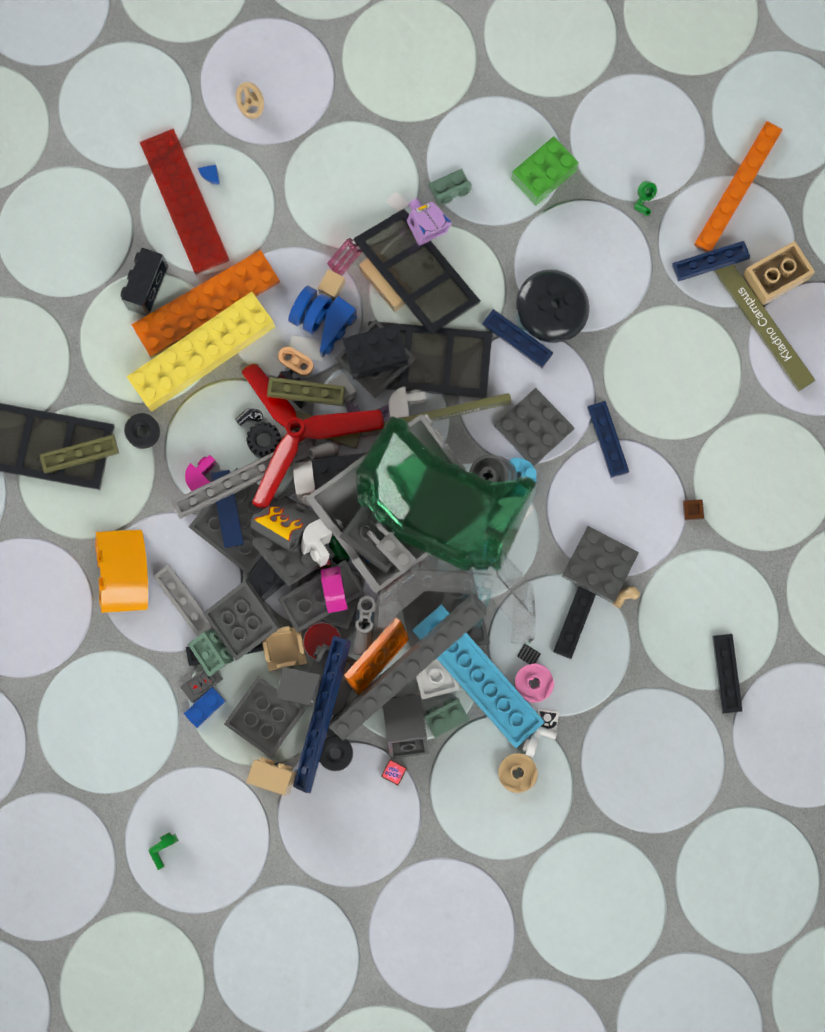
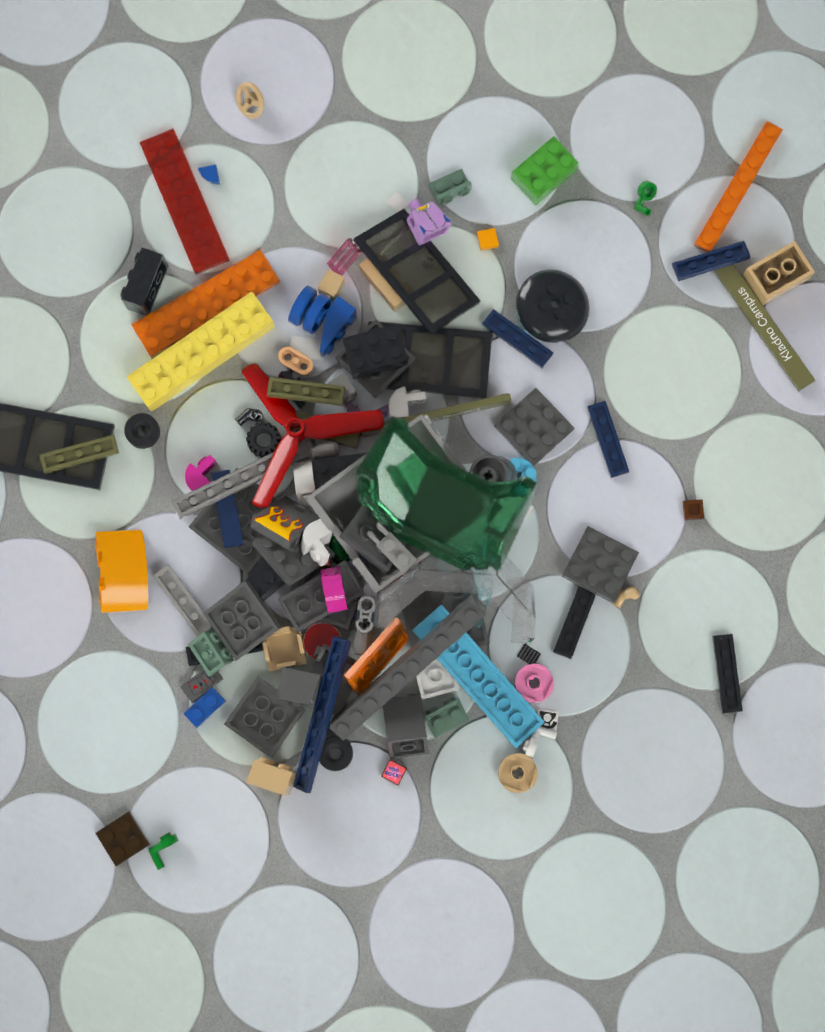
none -> dark brown plate [95,811,151,867]
none -> light orange tile [477,228,499,251]

